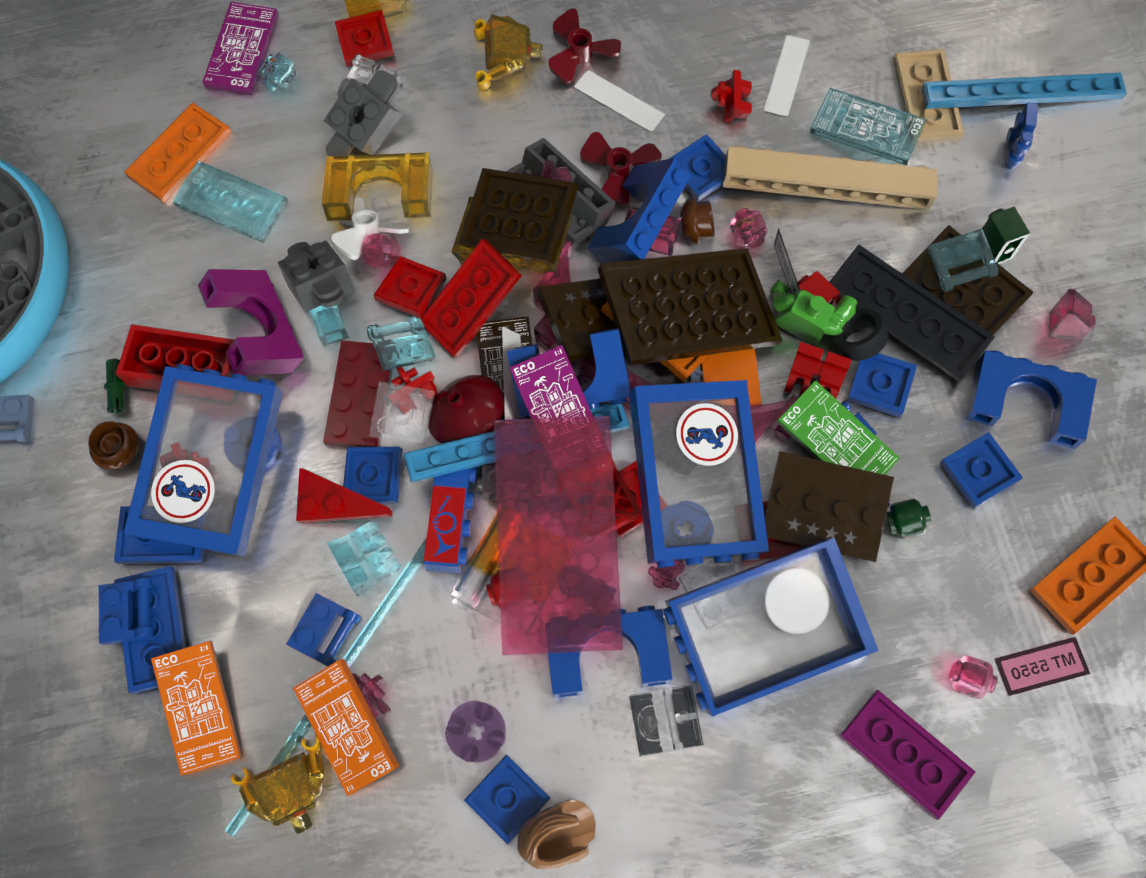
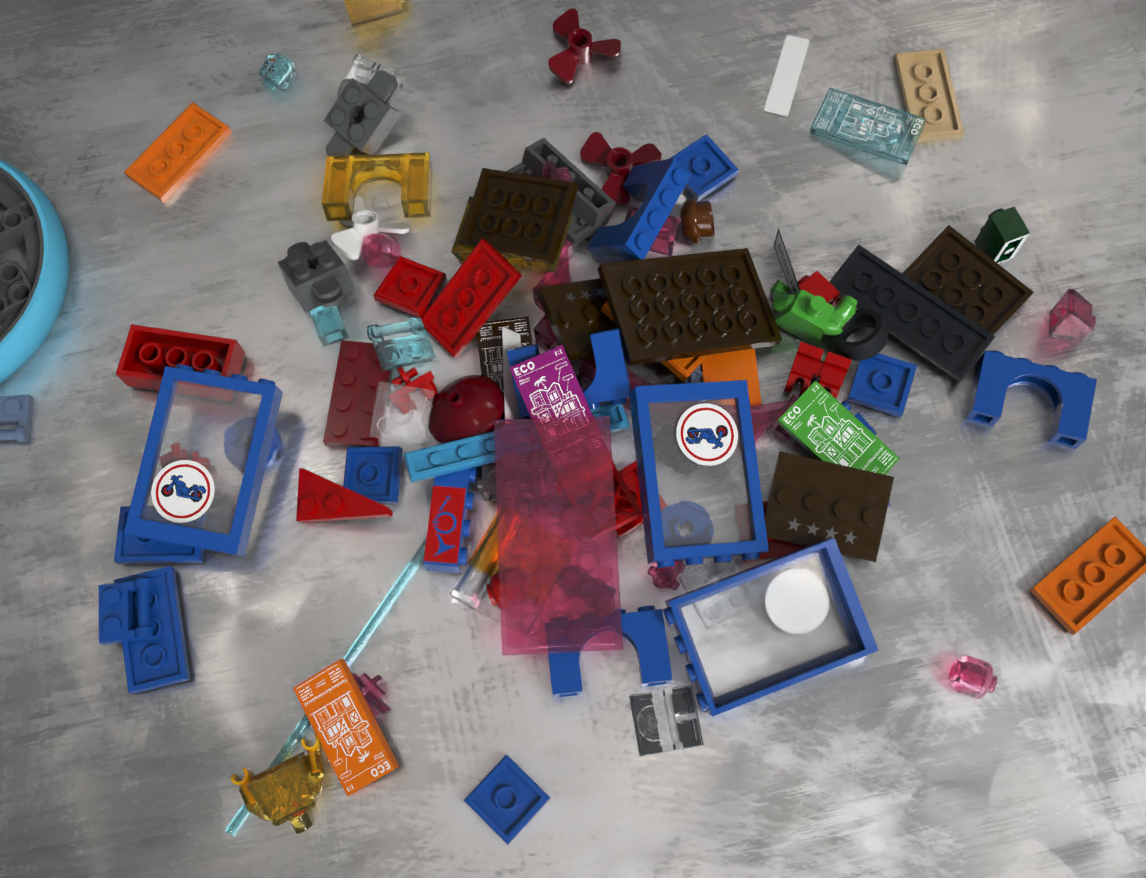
reddish brown piece [88,421,139,470] -> none
dark green axle [104,358,127,413] -> none
orange tile [151,641,242,776] -> none
clear light blue tile [172,161,289,243] -> none
magenta arch [198,269,304,376] -> none
magenta tile [202,2,279,95] -> none
blue plate [286,593,361,667] -> none
clear light blue legs [327,521,401,597] -> none
red plate [334,10,394,67] -> none
clear purple plate [445,701,506,763] -> none
clear yellow torso [473,14,543,91] -> none
medium nougat hair [517,799,596,870] -> none
white sticker [574,70,665,132] -> none
red hips [711,69,752,123] -> none
tan brick [723,146,937,210] -> none
clear pink head [729,208,768,249] -> none
magenta tile [839,689,976,820] -> none
dark green head [886,498,932,539] -> none
dark azure tile [921,72,1127,109] -> none
clear light blue plate [928,229,998,292] -> none
blue plate [940,432,1023,509] -> none
clear pink sticker [995,637,1090,696] -> none
blue plate [1006,102,1038,170] -> none

